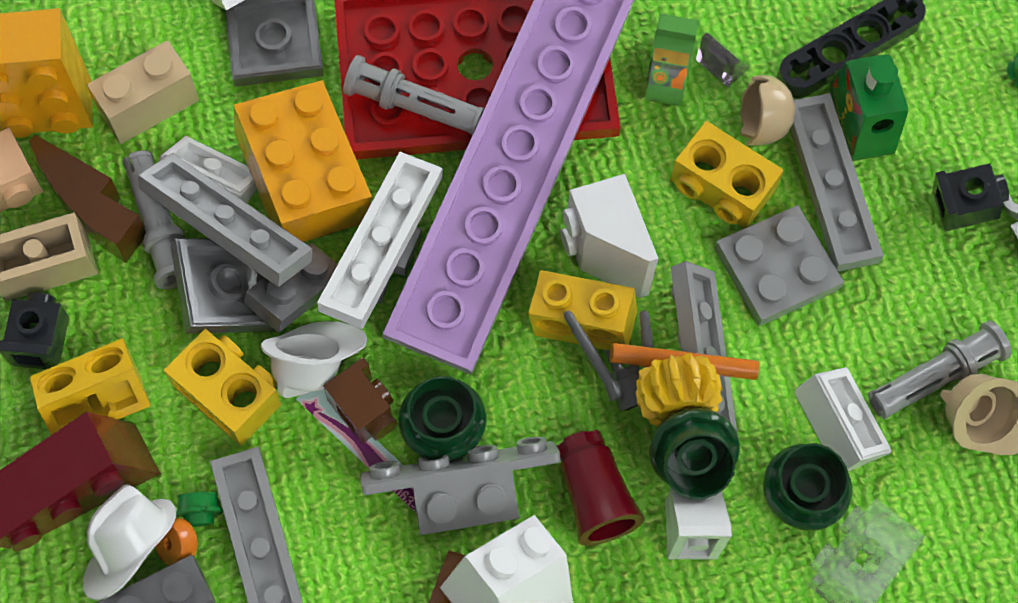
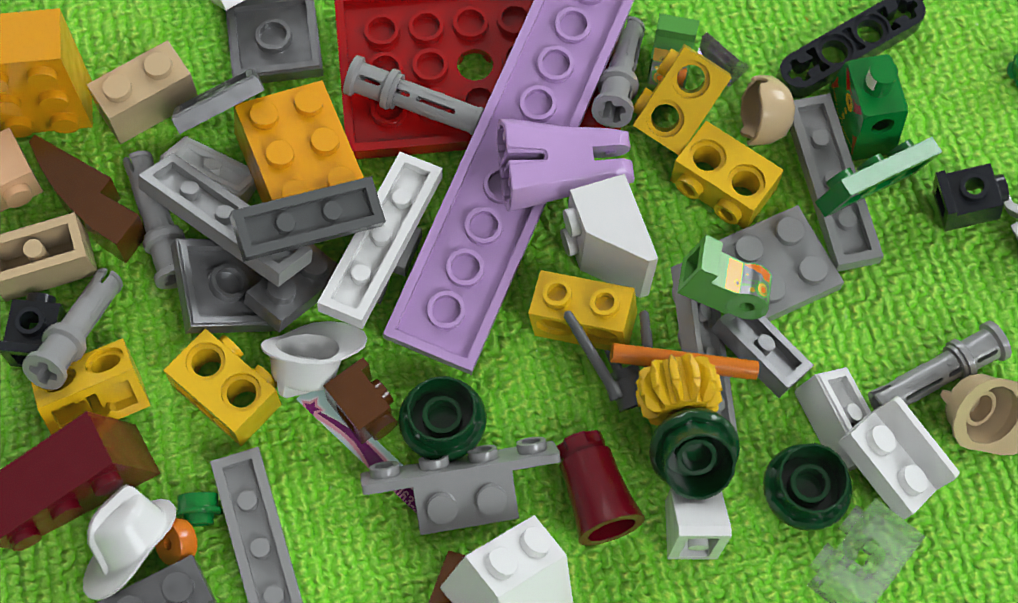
none -> light grey pin [22,268,123,390]
none -> flat silver tile [171,68,264,134]
none -> dark grey plate [229,176,386,262]
none -> lavender piece [496,119,635,212]
none -> light grey pin [591,16,645,128]
none -> yellow brick [633,44,732,155]
none -> bright green leg [677,235,772,320]
none -> flat silver plate [710,313,814,398]
none -> green plate [815,137,942,217]
none -> white bracket [838,396,960,522]

